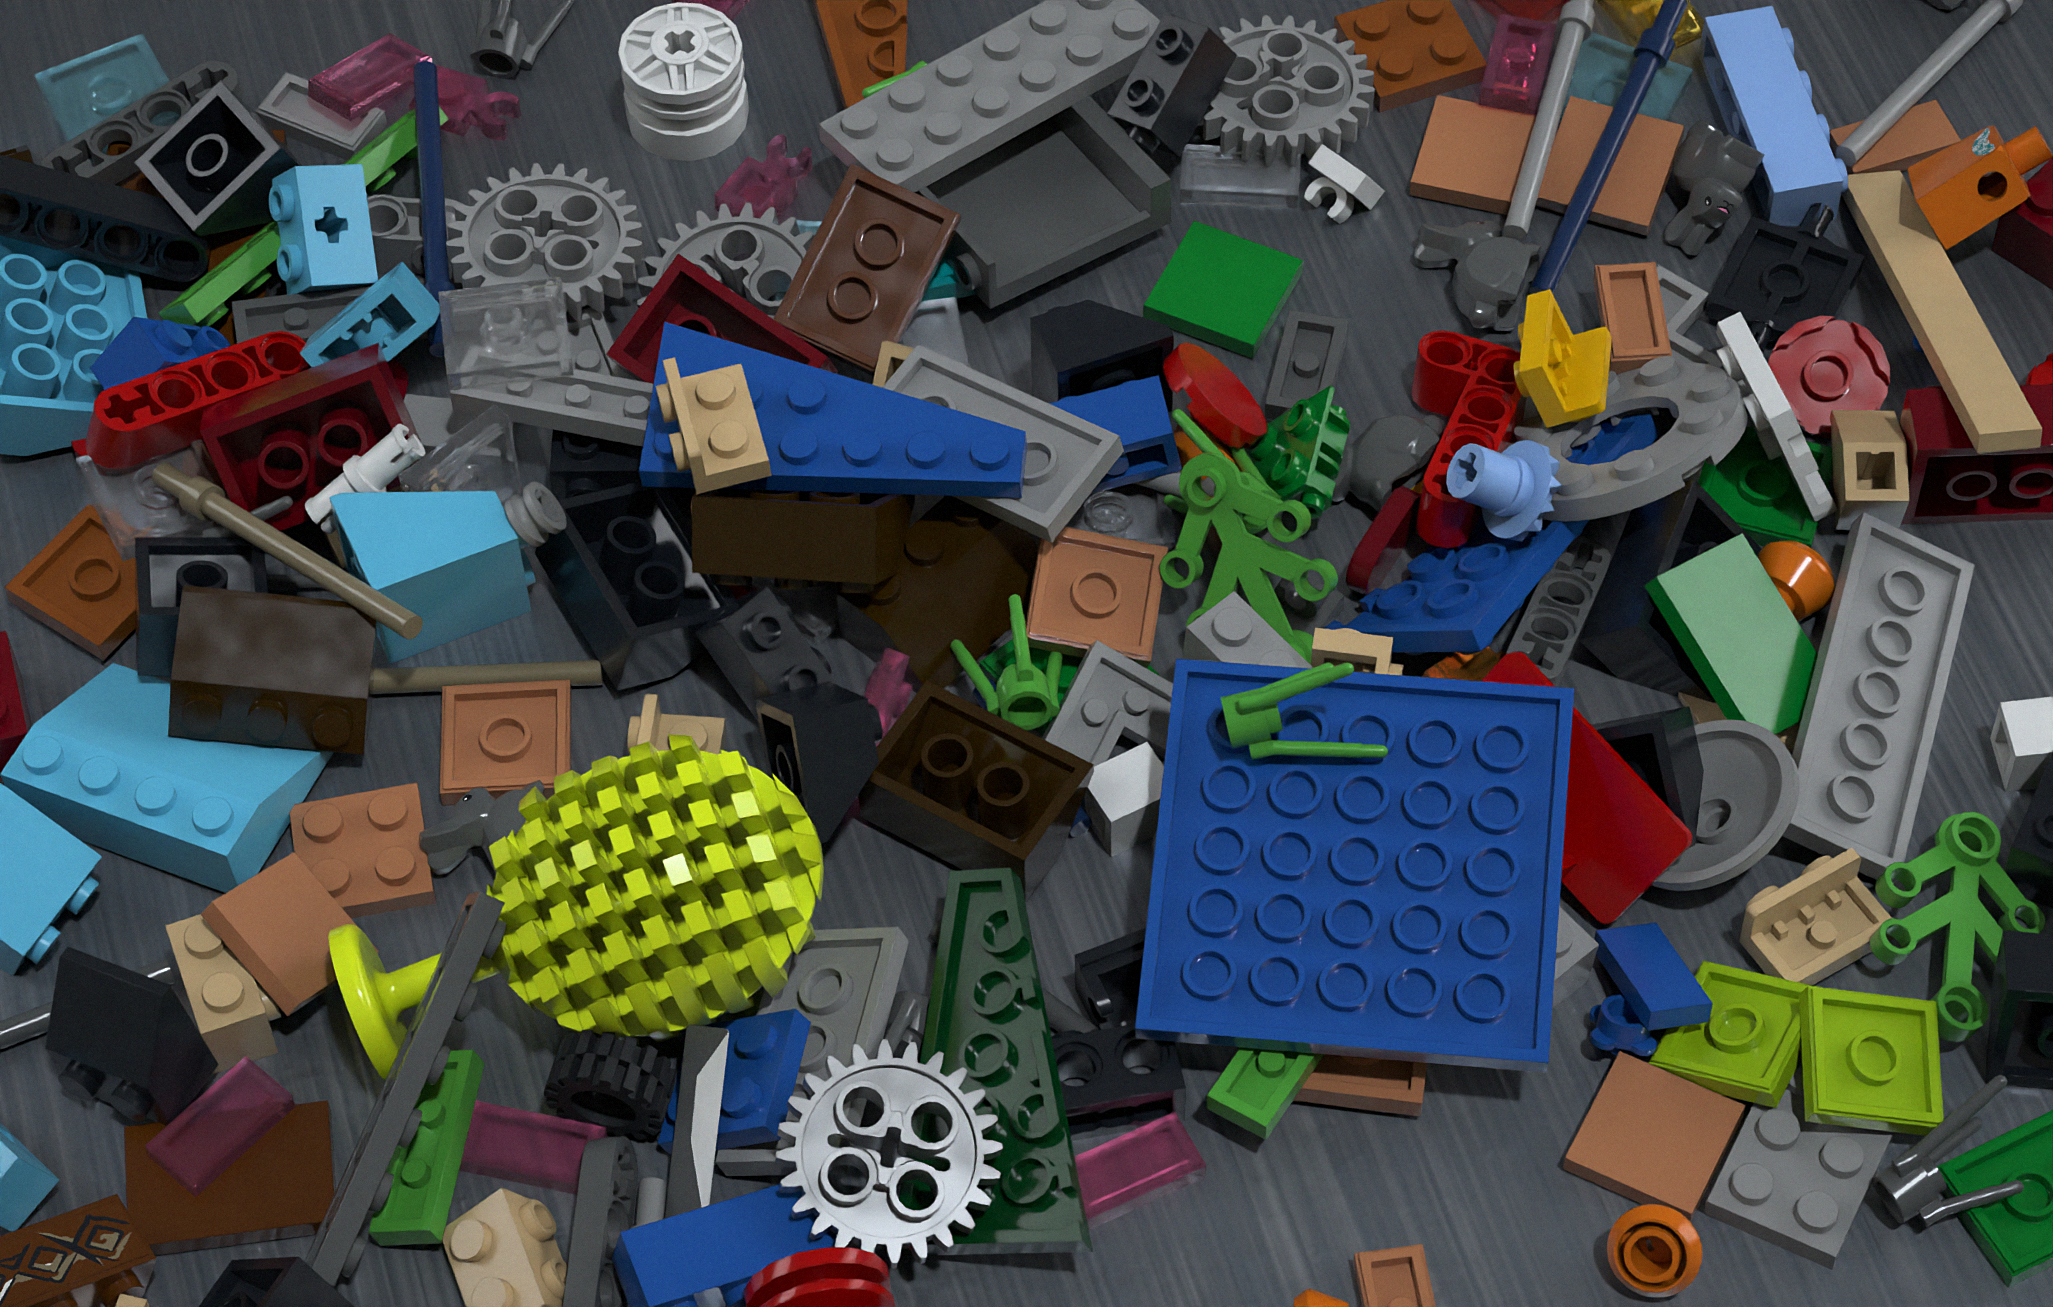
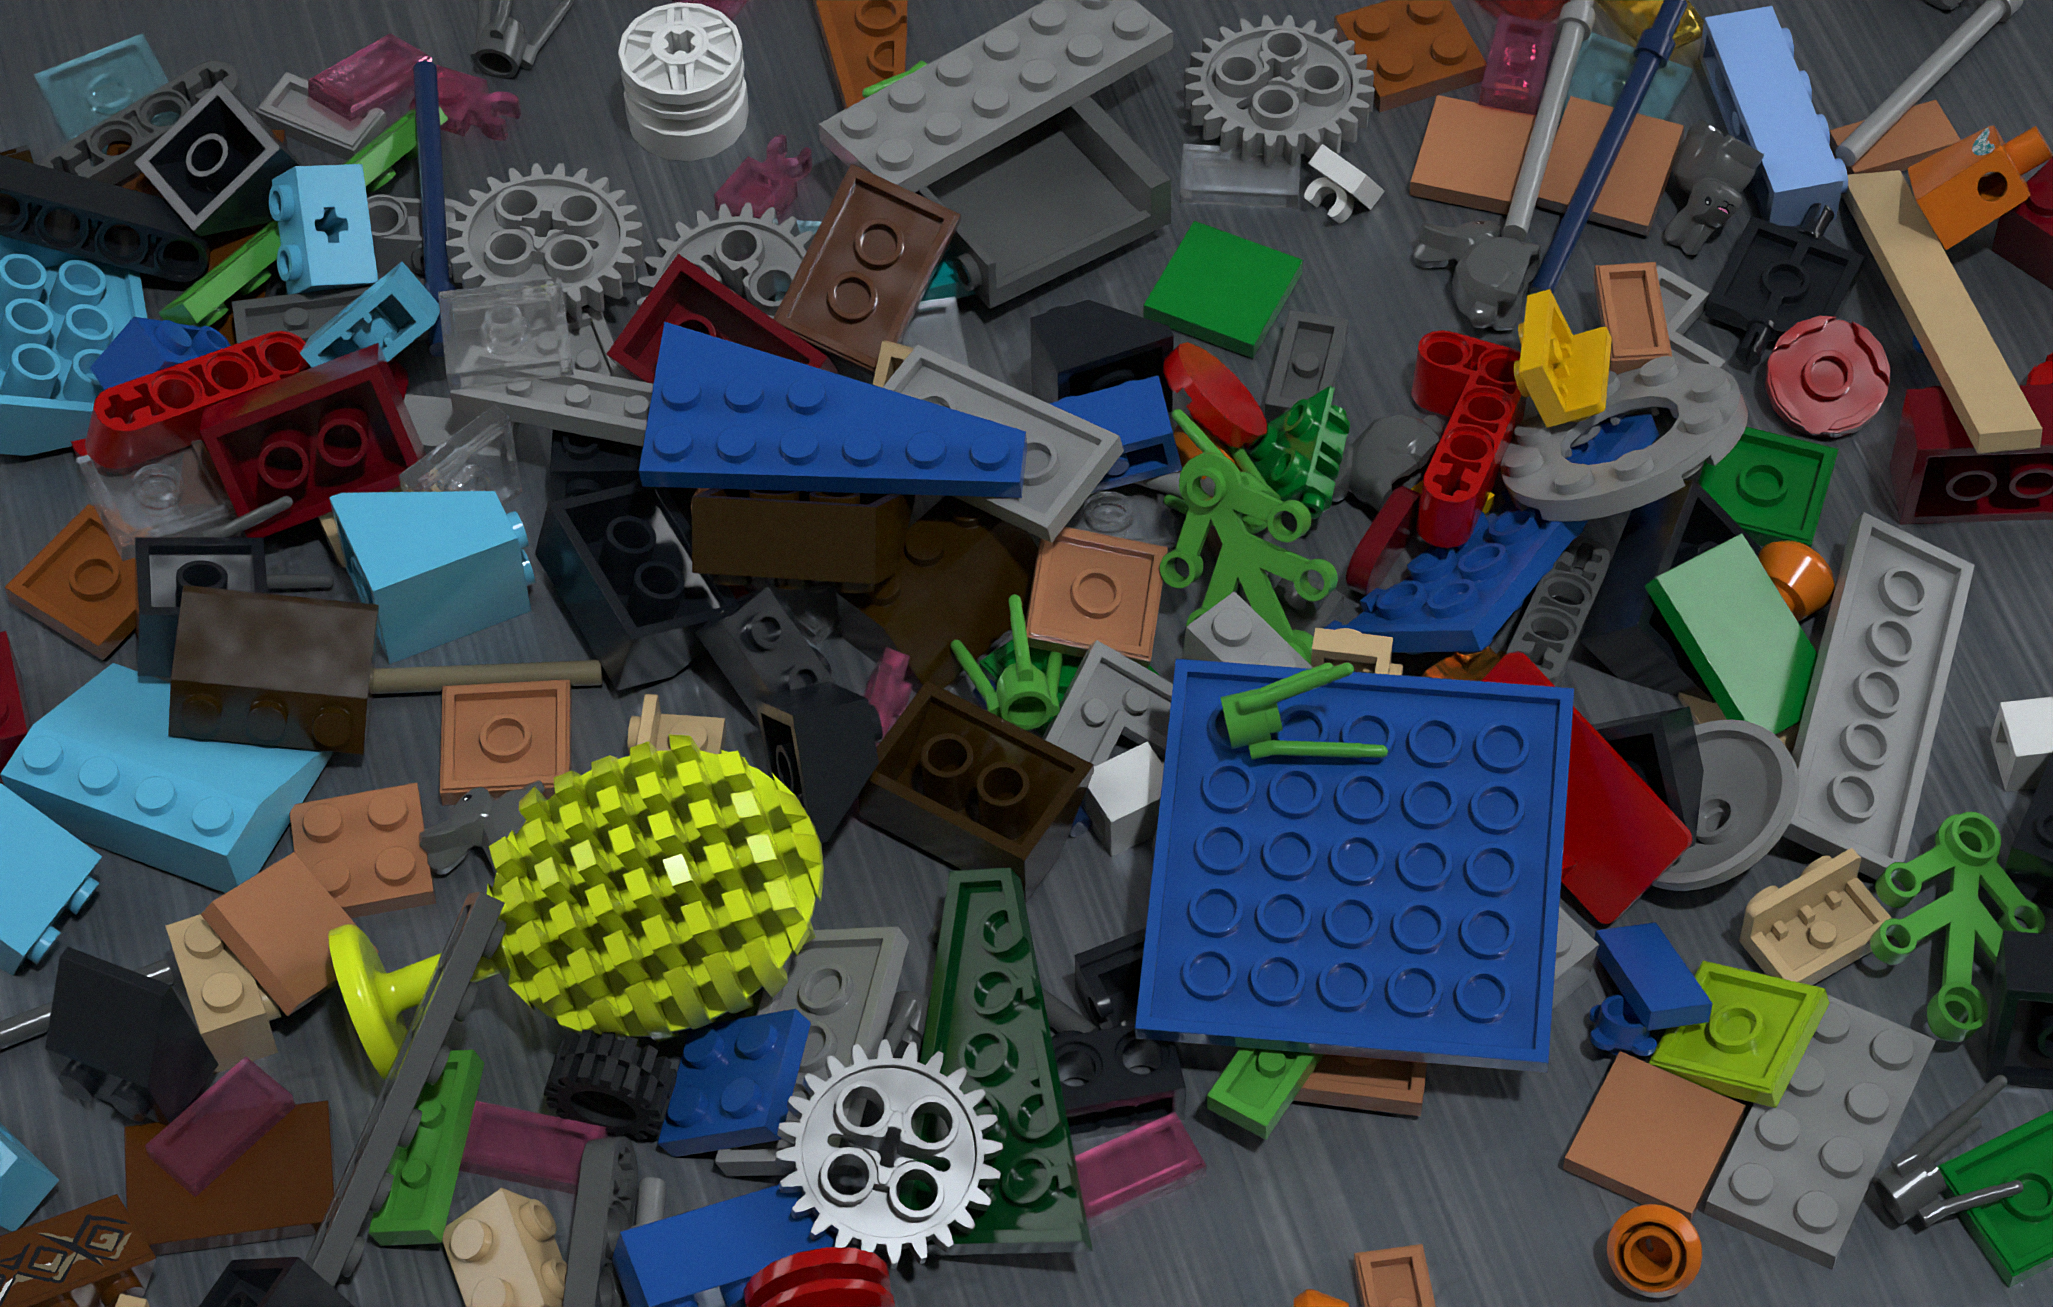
dark tan bar [152,462,423,640] -> none
white pin [305,424,425,533] -> none
light grey bush [504,481,567,547] -> none
tan bracket [655,357,772,494] -> none
sticker [664,1024,729,1219] -> none
black brick [1108,12,1237,157] -> none
light blue gear [1446,440,1562,542] -> none
white wing [1716,312,1838,522] -> none
lime tile [1799,986,1944,1136] -> none
tan slope [1830,410,1909,530] -> none

